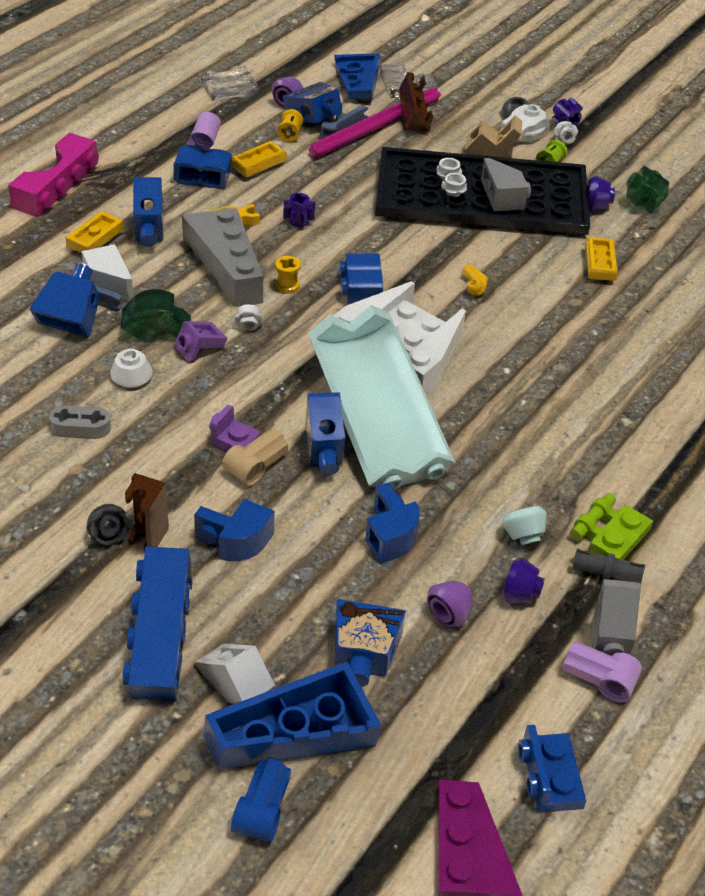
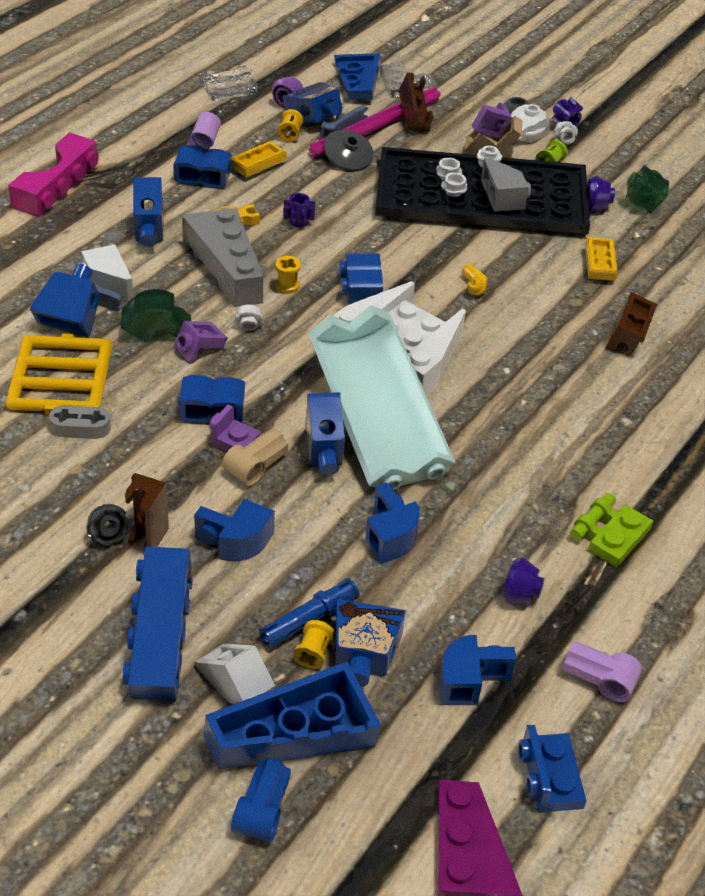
yellow plate [65,211,124,254] -> none
white cone [110,349,153,389] -> none
medium lavender cone [427,580,473,627] -> none
light aqua cone [502,506,547,545] -> none
dark grey pin [572,548,645,584] -> none
light grey slope [591,579,641,656] -> none
none -> yellow bar [5,333,113,416]
none -> blue brick [179,375,245,424]
none -> blue pin [259,578,360,650]
none -> yellow bush [293,620,335,669]
none -> dark grey dish [324,129,374,171]
none -> blue brick [439,635,516,705]
none -> medium lavender bracket [471,103,512,138]
none -> white plate [477,145,502,167]
none -> reddish brown hinge [605,292,657,356]

